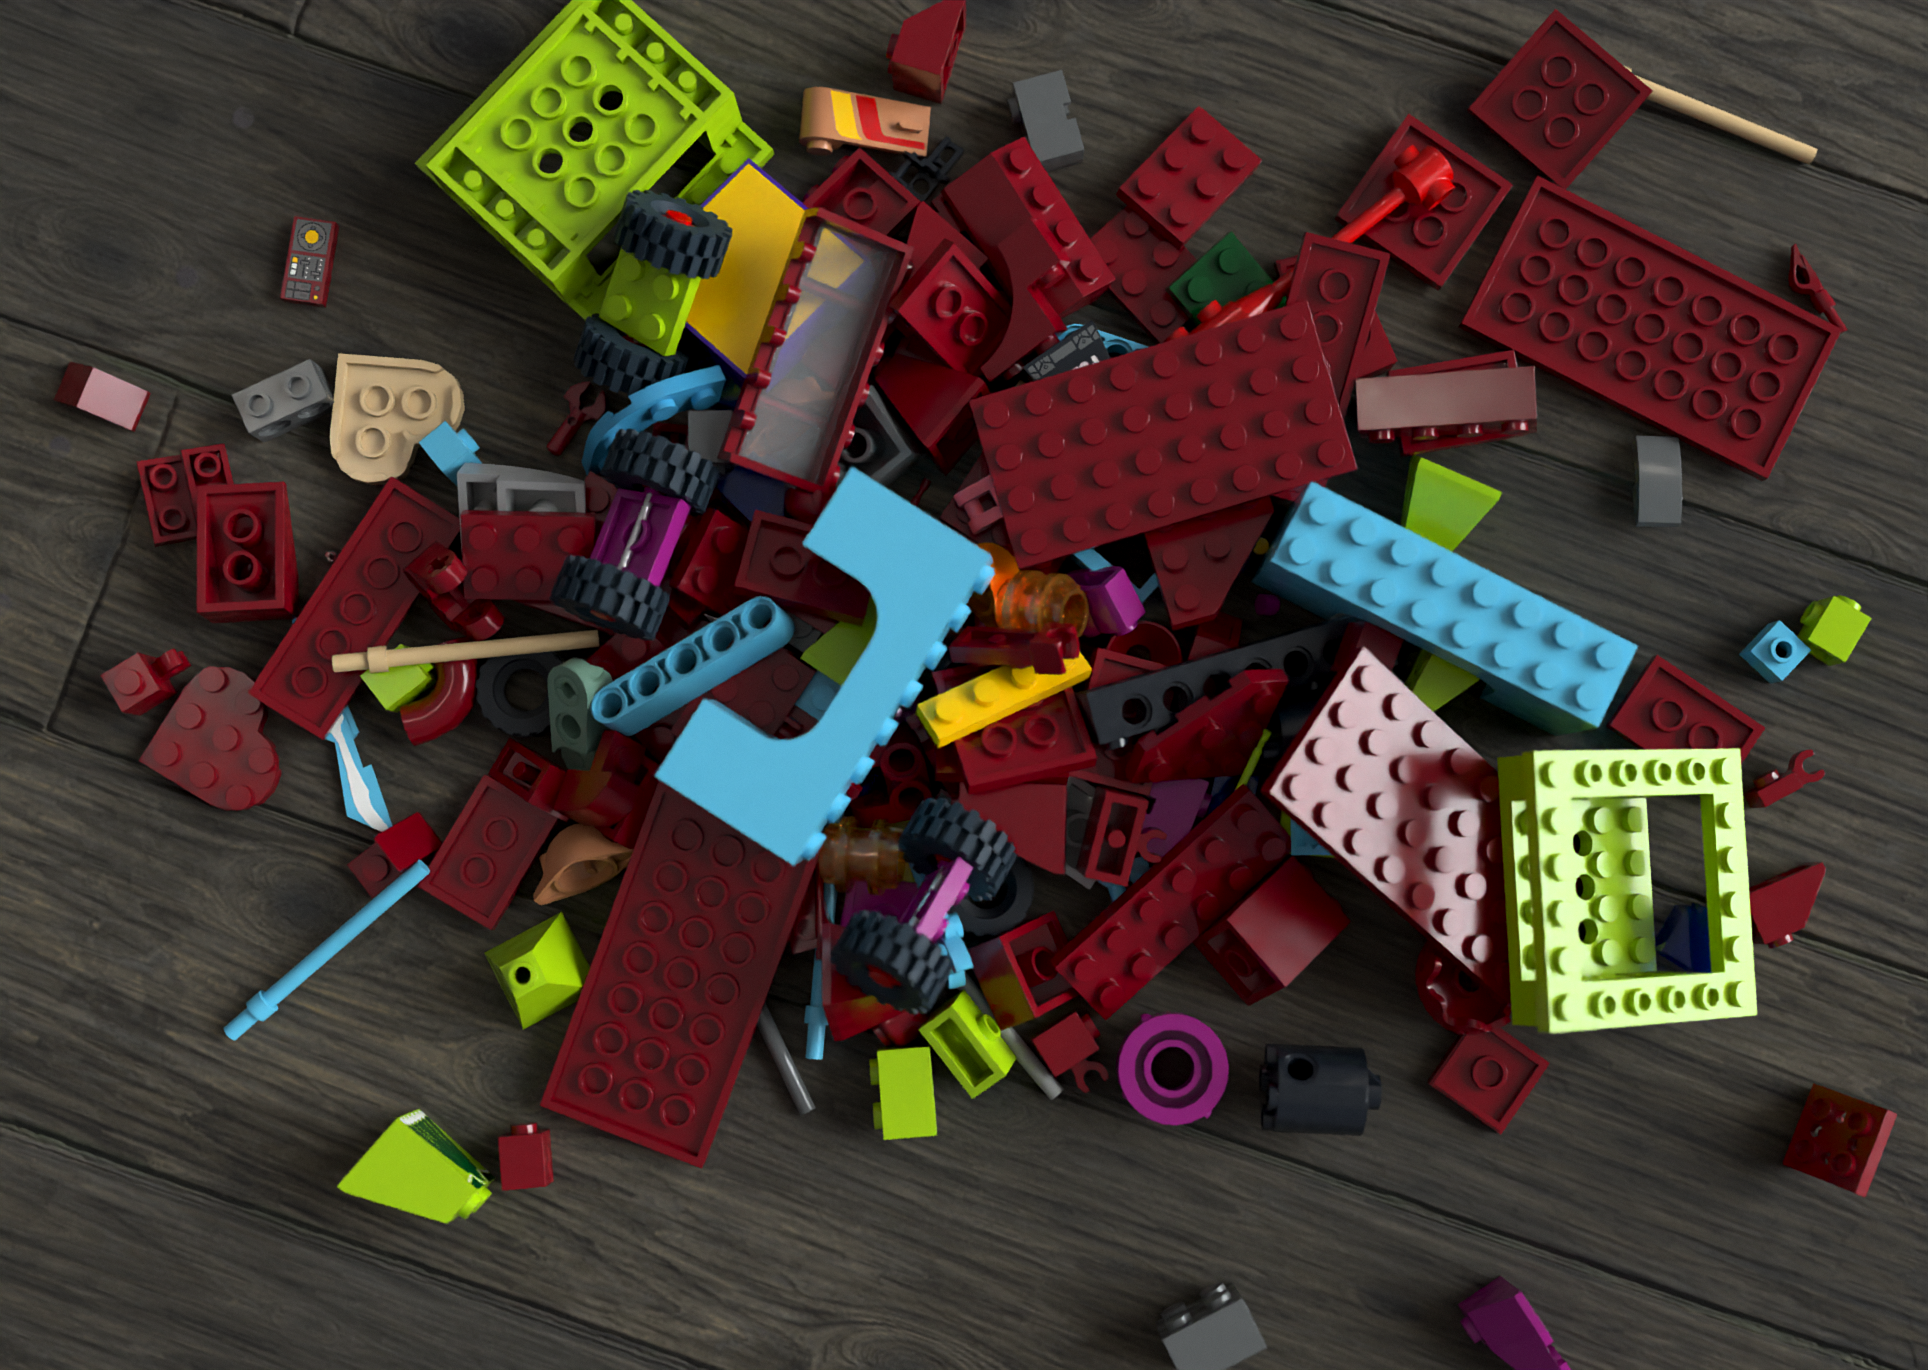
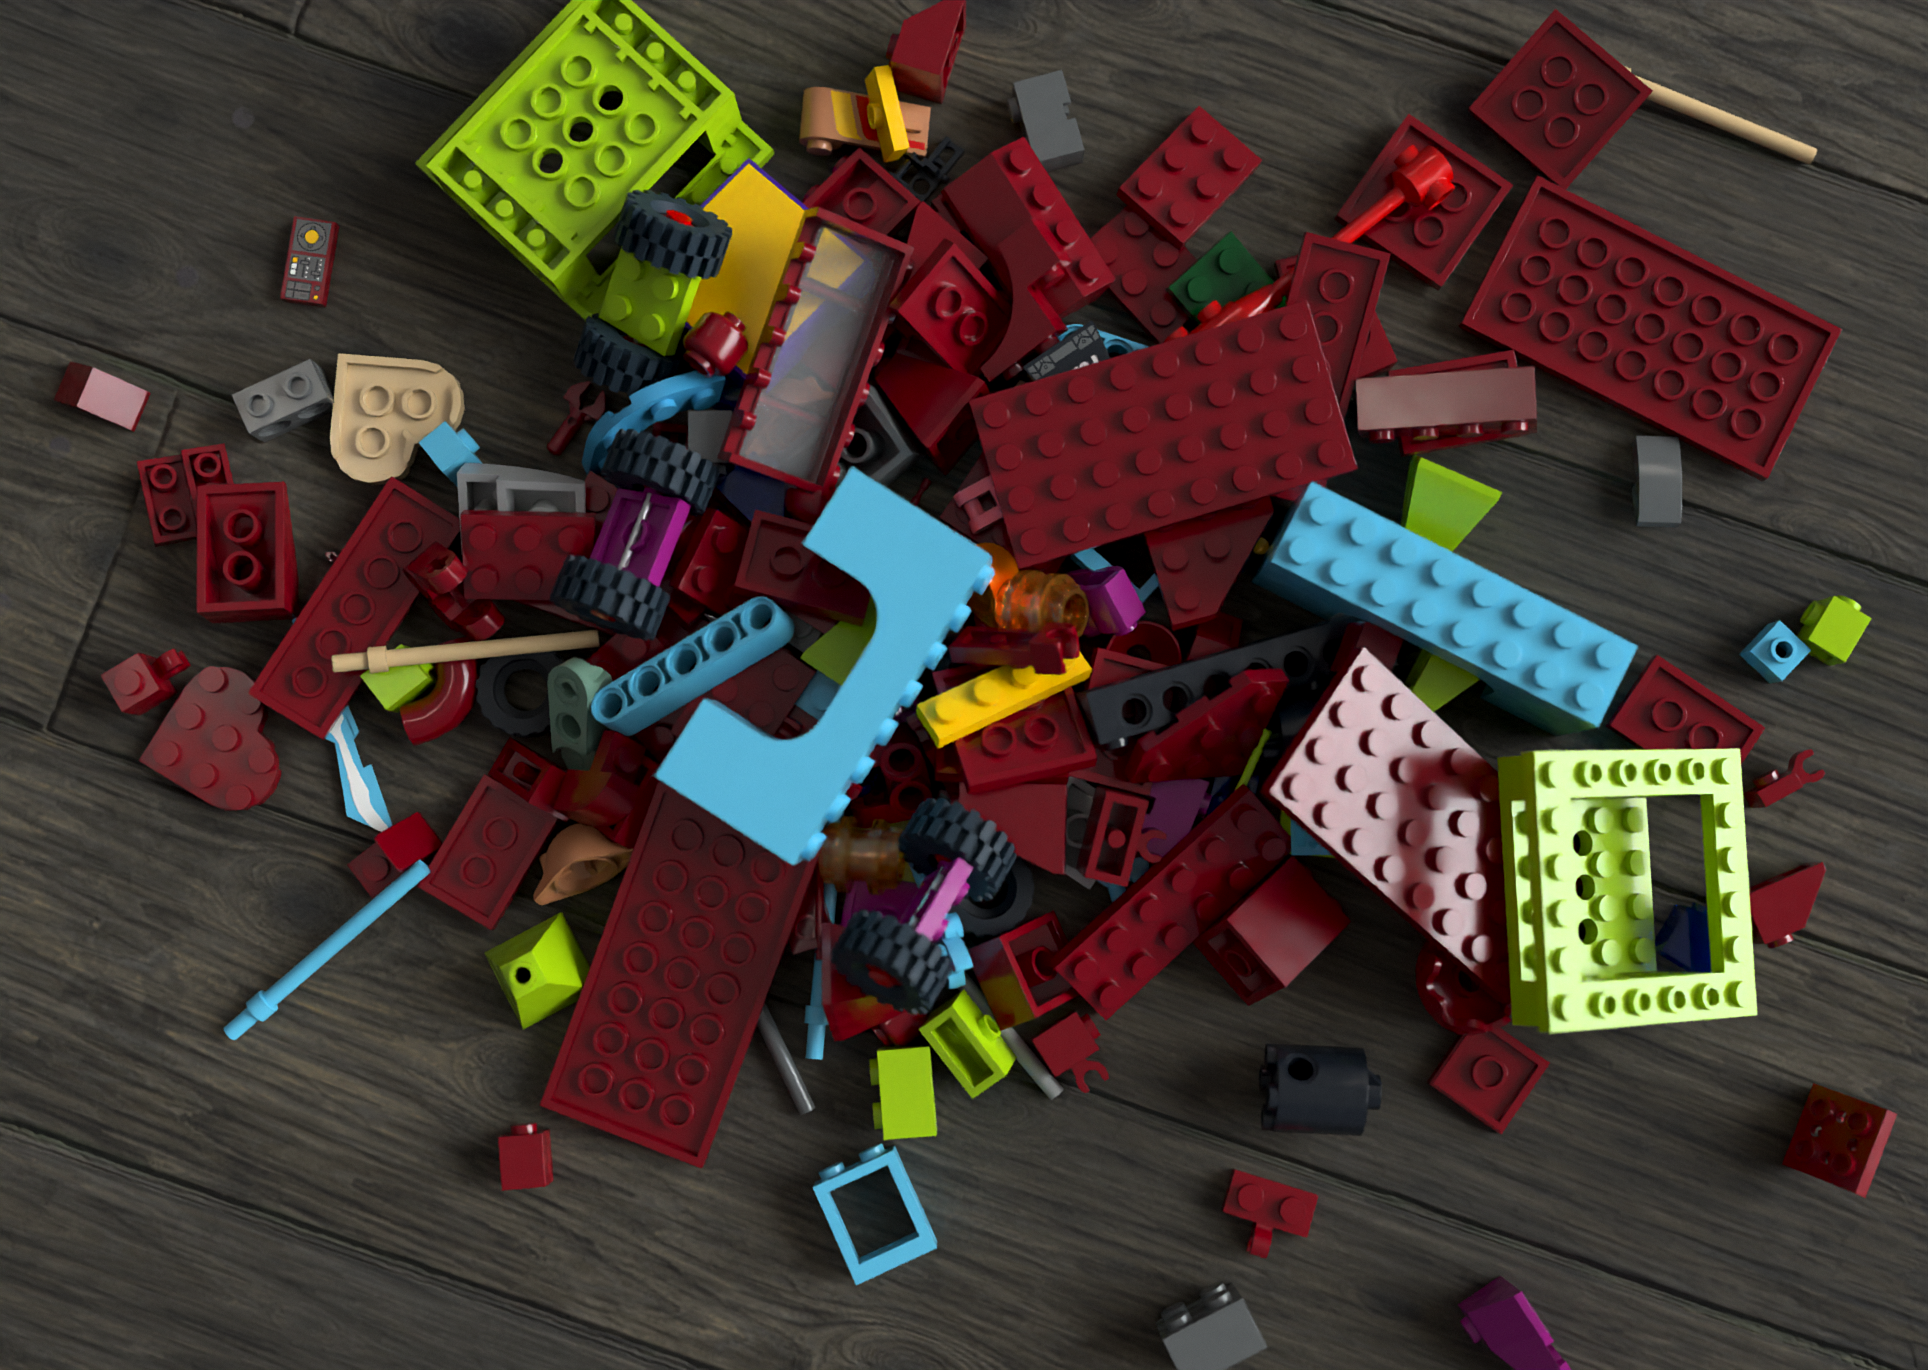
lime slope [337,1109,495,1224] -> none
magenta piece [1116,1012,1229,1125] -> none
magenta piece [1255,594,1280,616] -> none
dark red hand [1789,244,1848,334] -> none
none -> dark red head [683,311,748,378]
none -> medium azure window [813,1143,937,1285]
none -> yellow plate [865,65,909,162]
none -> dark red plate [1221,1168,1319,1259]

